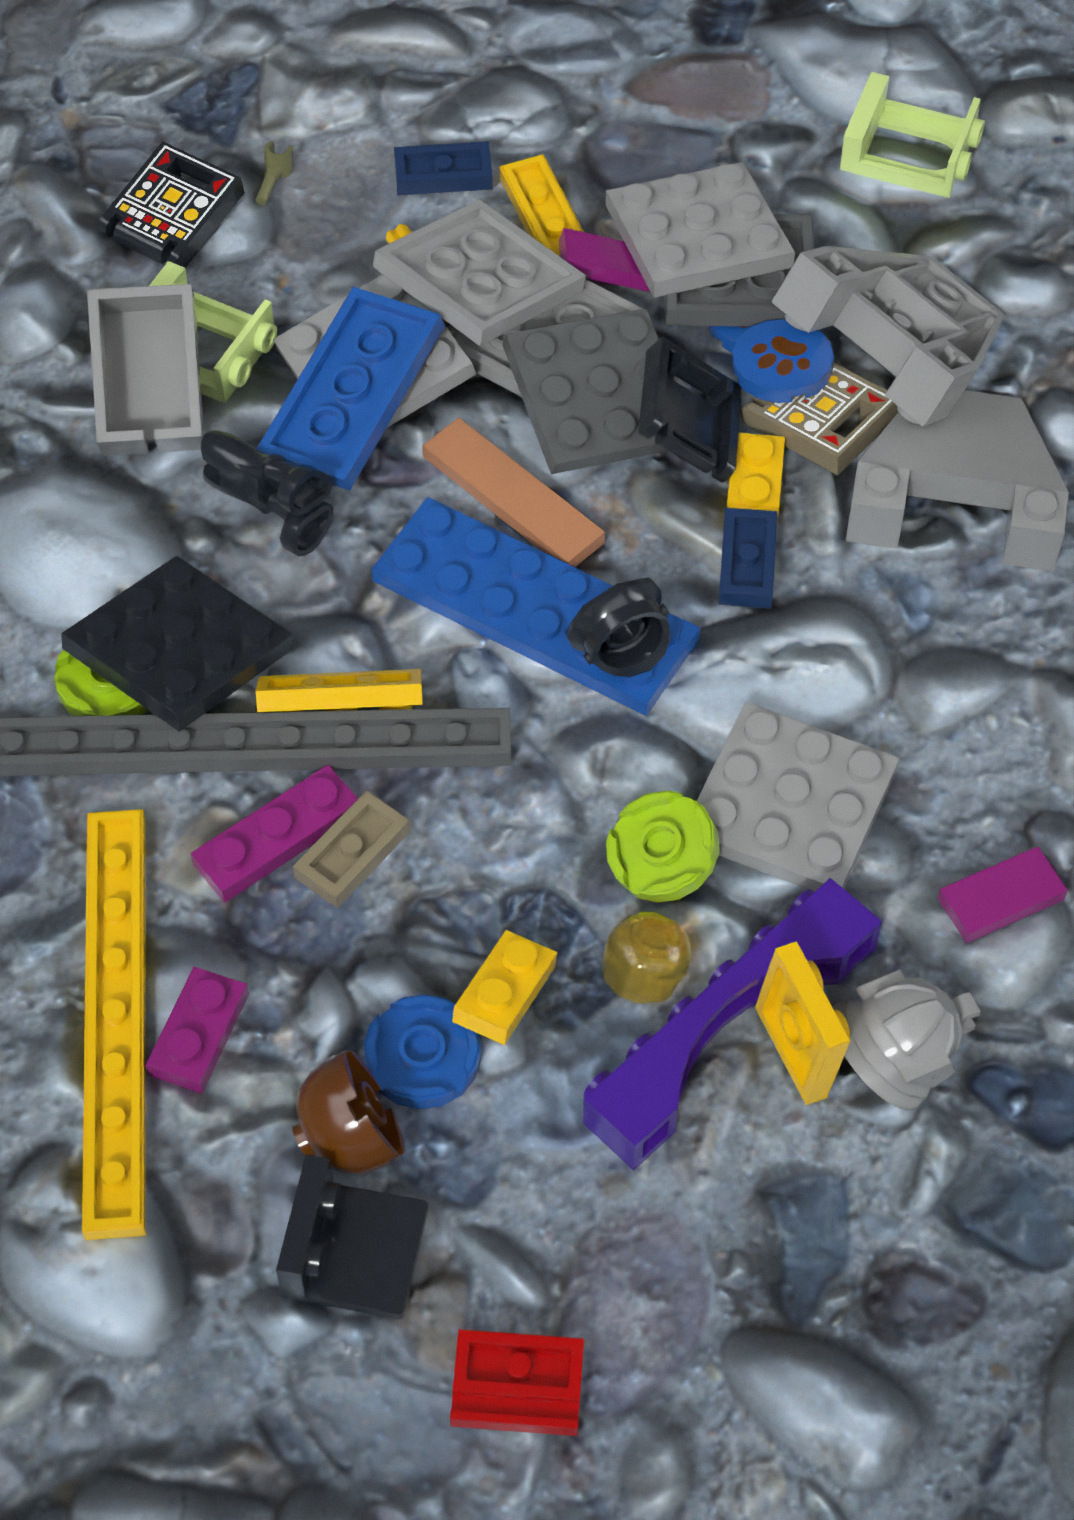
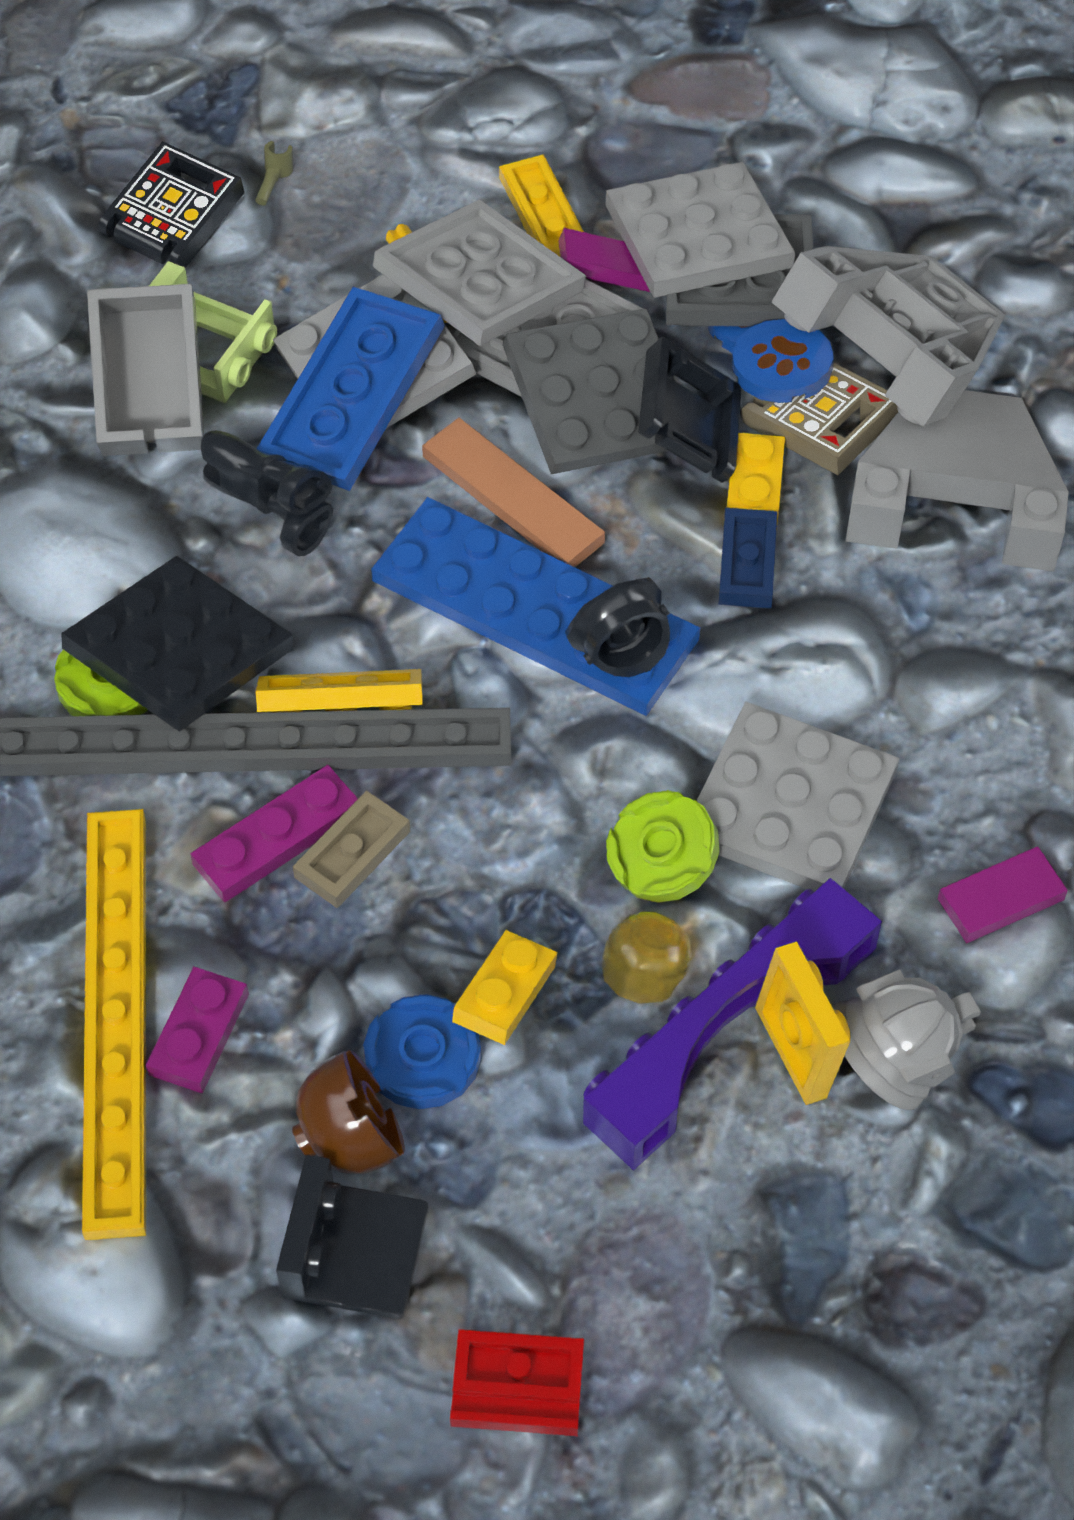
dark blue plate [394,141,493,196] -> none
yellowish green panel [840,72,985,198] -> none

